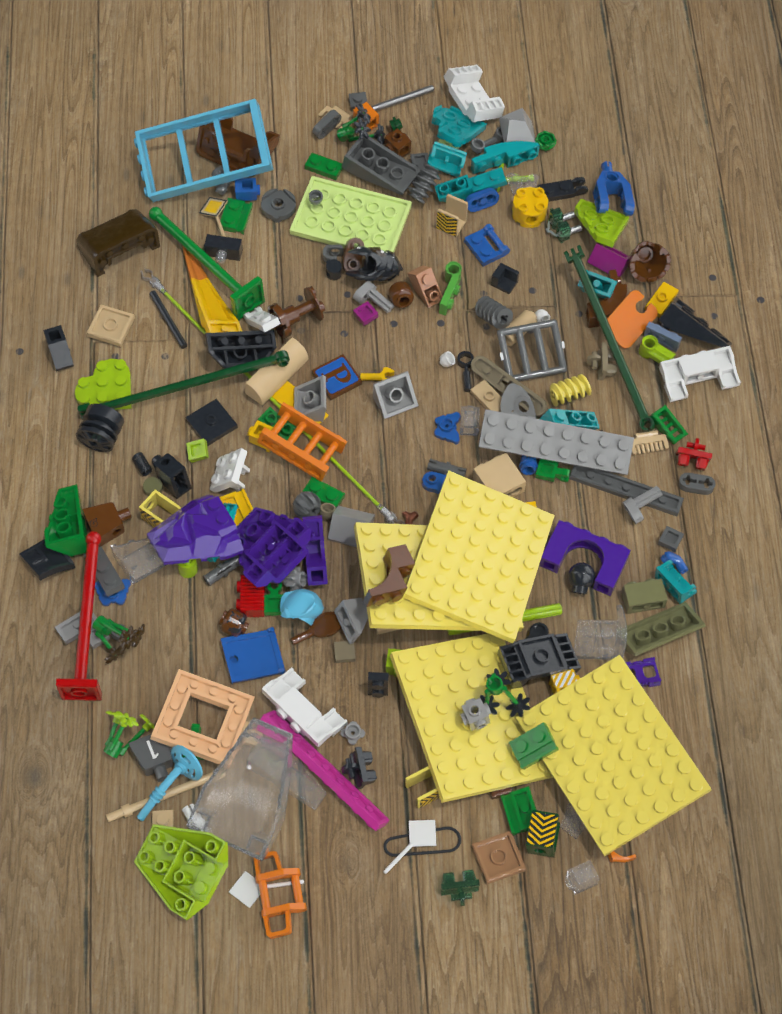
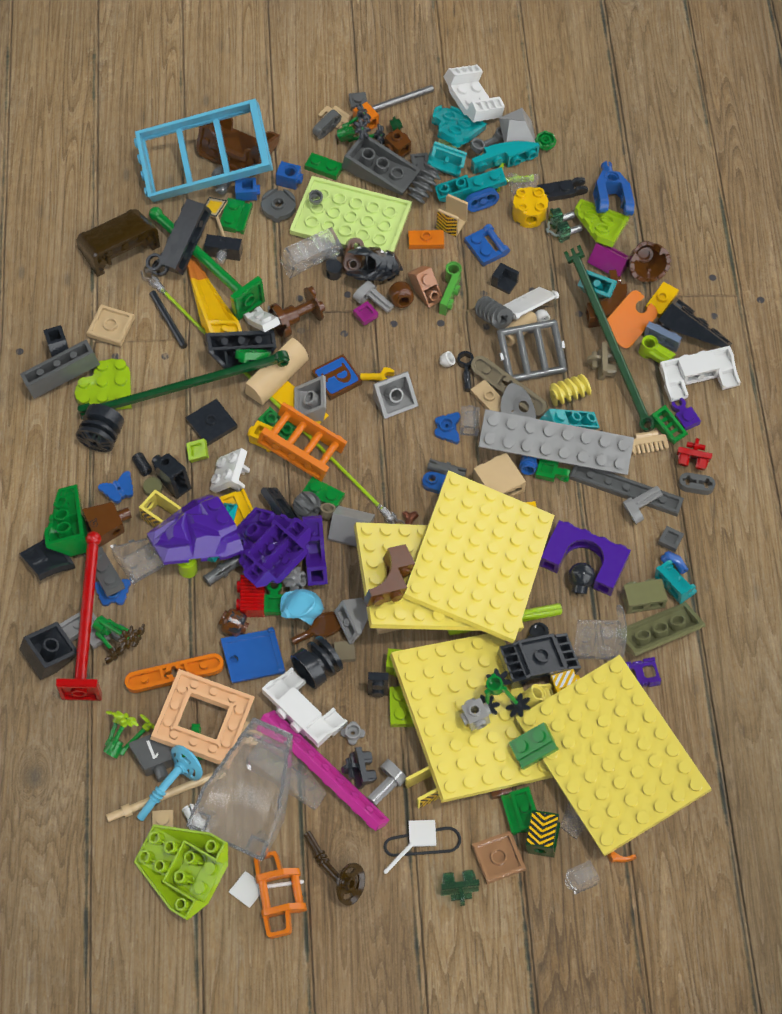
none -> black slope [19,622,77,680]
none -> dark grey brick [20,339,100,399]
none -> blue animal [98,471,134,504]
none -> orange piece [125,653,224,693]
none -> black hinge [146,199,212,277]
none -> green plate [235,349,271,363]
none -> black hinge [261,487,298,519]
none -> blue brick [276,161,304,190]
none -> clear wedge [280,227,342,279]
none -> black wheel [290,635,343,689]
none -> dark brown dish [304,831,365,906]
none -> light grey piece [368,759,406,805]
none -> lime plate [389,686,415,727]
none -> orange plate [408,230,444,249]
none -> white door [503,287,559,320]
none -> light yellow piece [522,683,554,708]
none -> dark purple plate [671,398,701,430]

